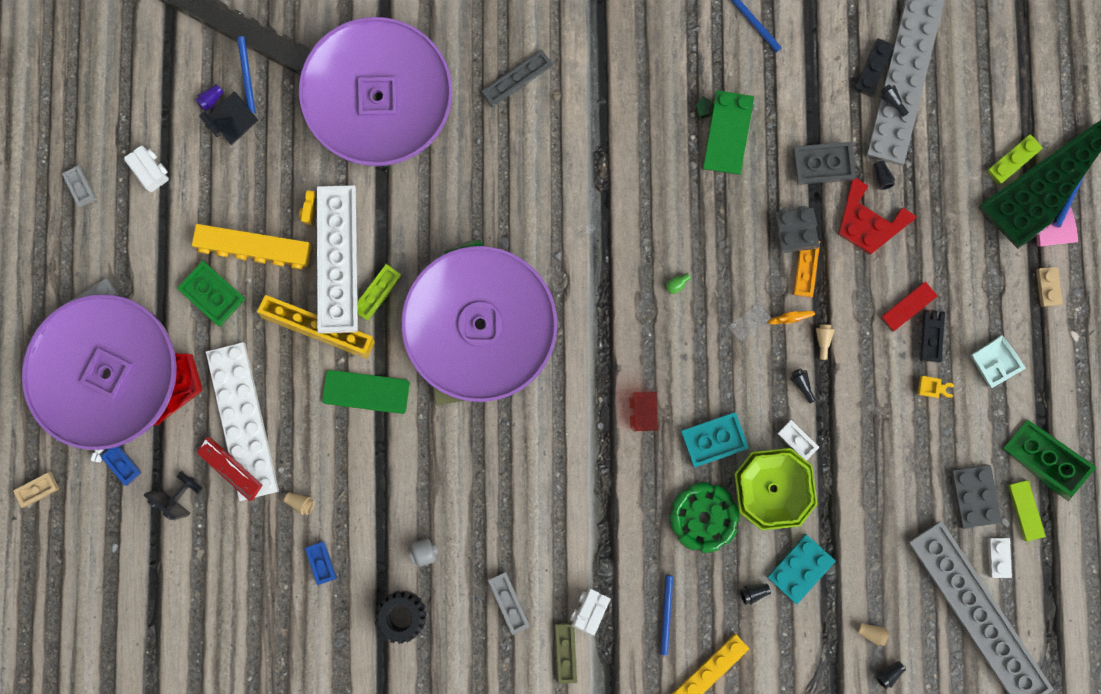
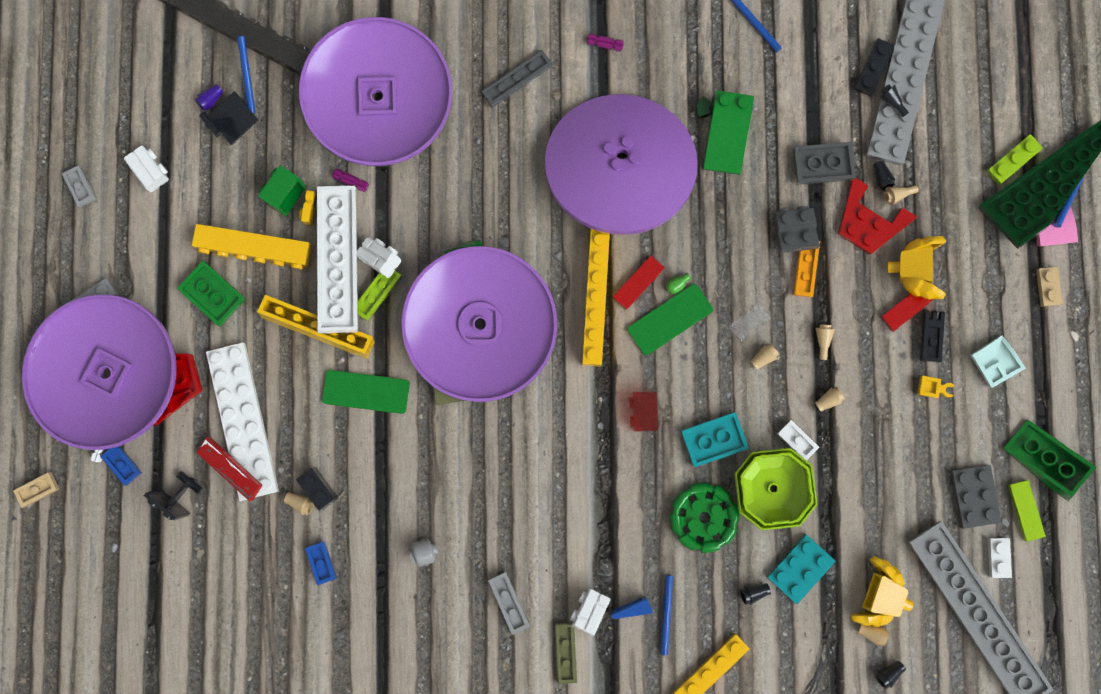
black tyre [375,591,427,644] -> none
light orange piece [767,310,815,325] -> none
black cone [790,368,816,404] -> none
none -> green piece [258,165,307,217]
none -> black brick [296,467,339,511]
none -> magenta axle [332,169,369,192]
none -> white brick [357,237,401,278]
none -> medium lavender dish [545,94,697,235]
none -> yellow brick [582,228,610,367]
none -> magenta axle [587,33,624,51]
none -> blue slope [610,596,653,619]
none -> red tile [613,256,665,310]
none -> green piece [628,284,713,356]
none -> tan cone [750,343,780,370]
none -> tan cone [815,386,845,412]
none -> yellow torso [850,556,913,627]
none -> tan cone [883,185,919,206]
none -> yellow torso [888,236,946,300]

